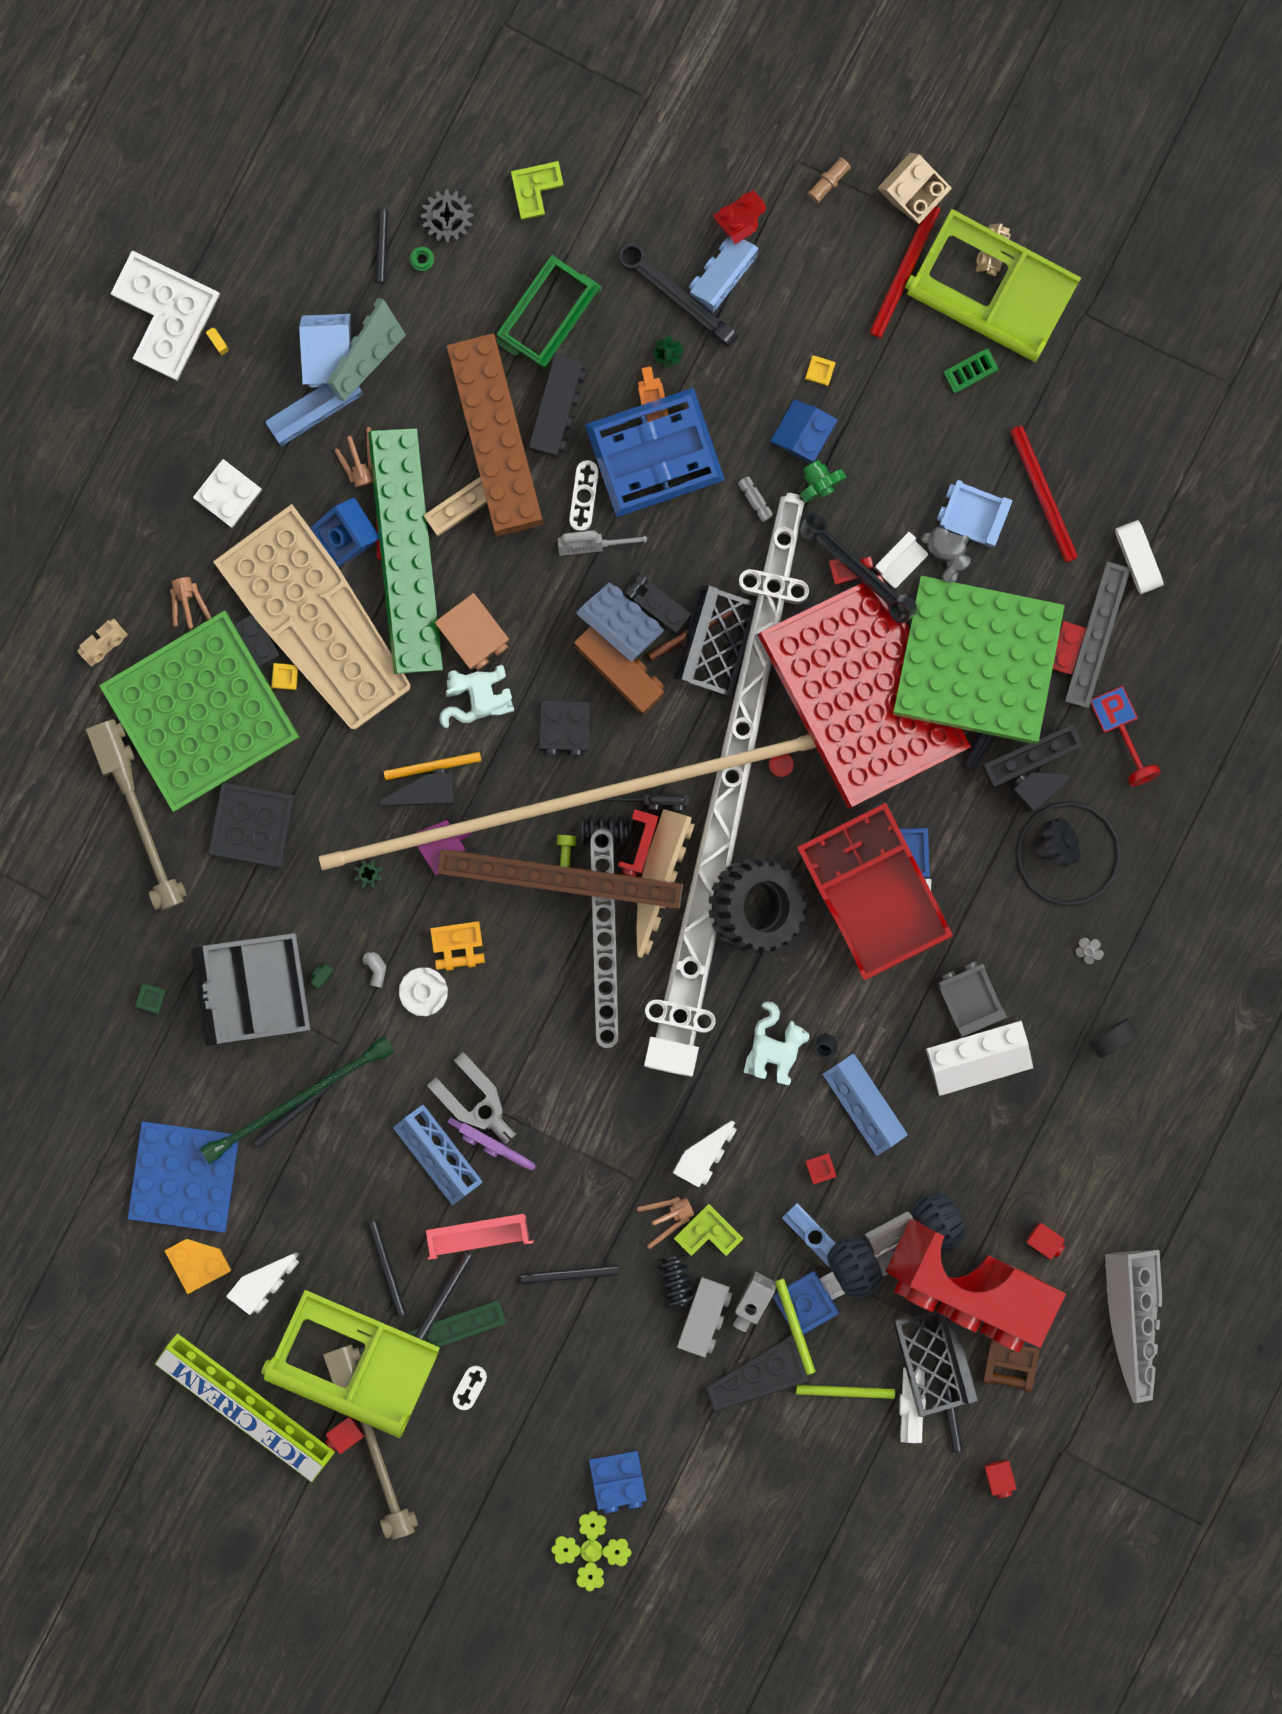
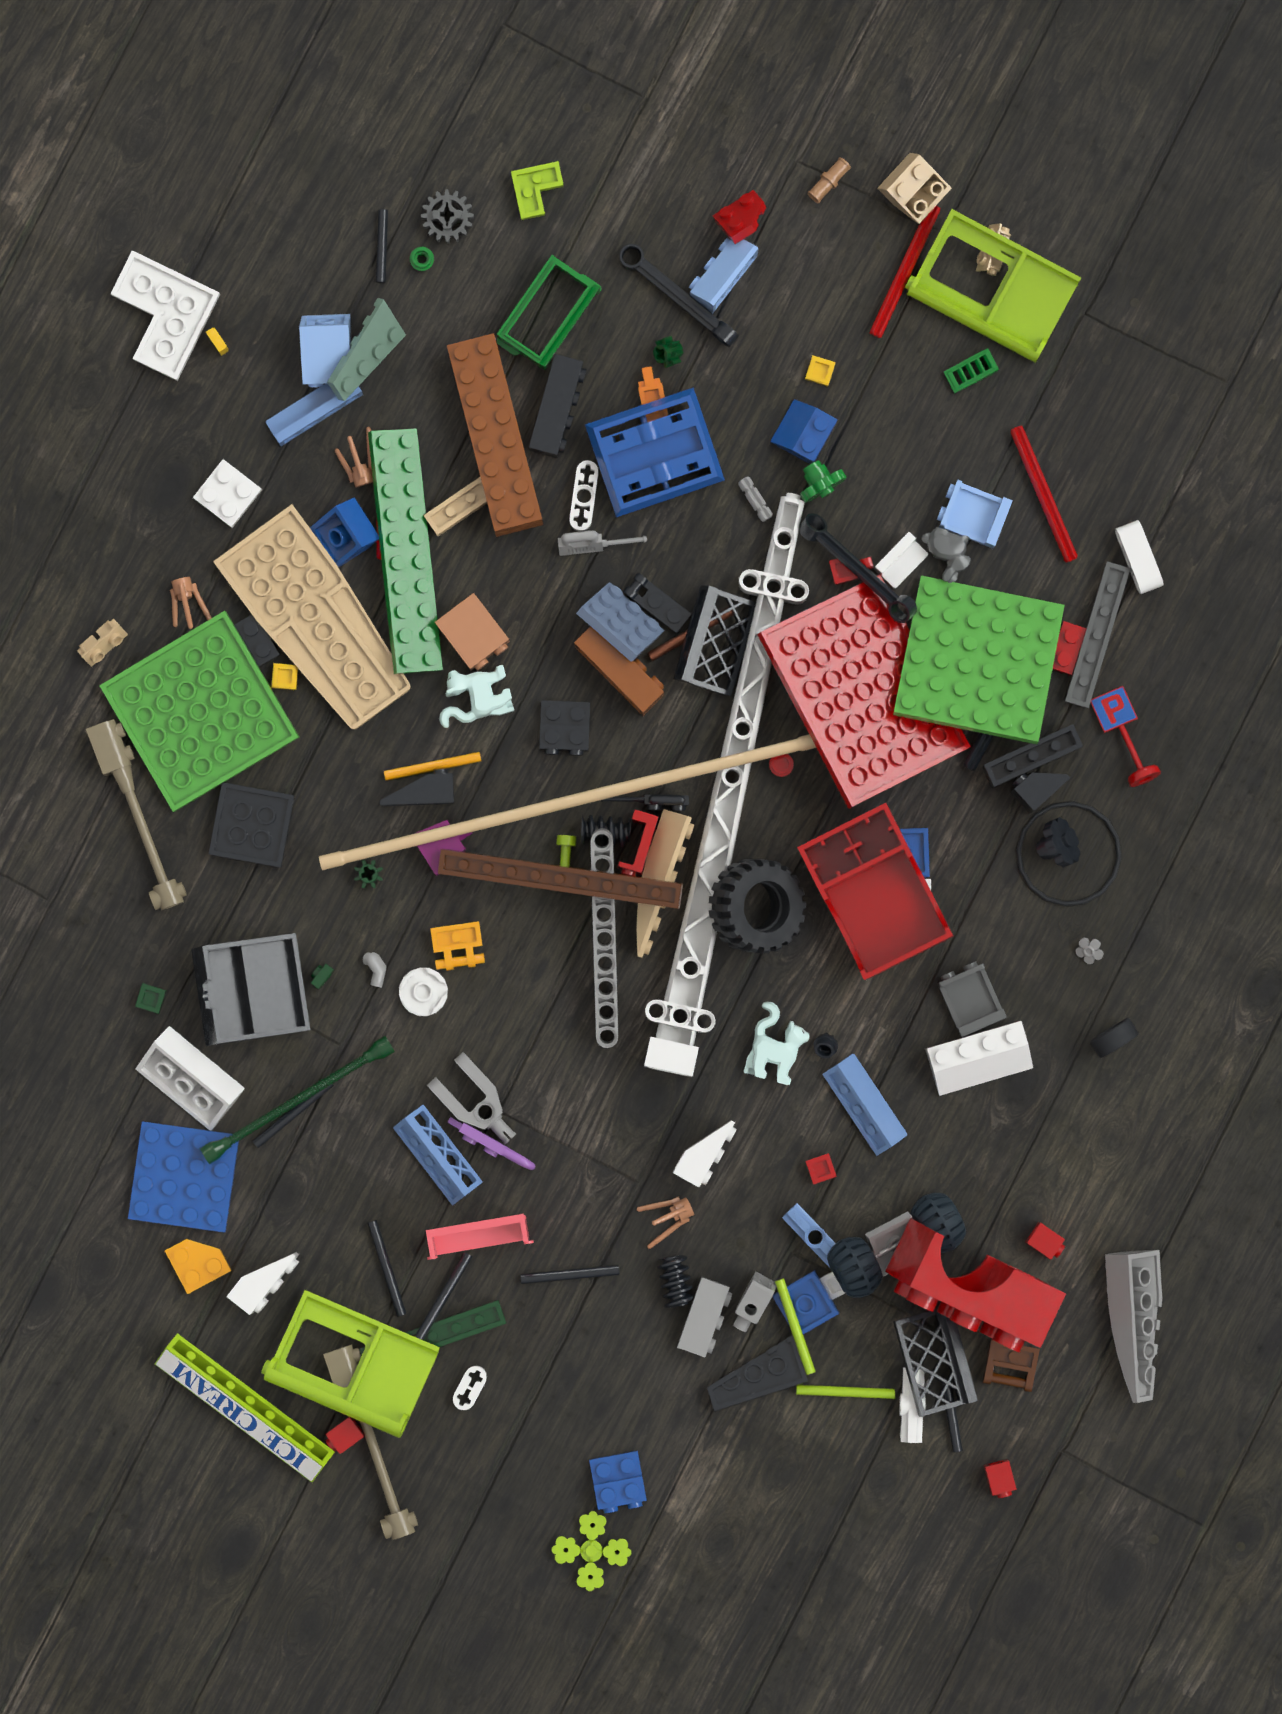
lime plate [674,1204,743,1256] -> none
none -> white slope [136,1026,245,1131]

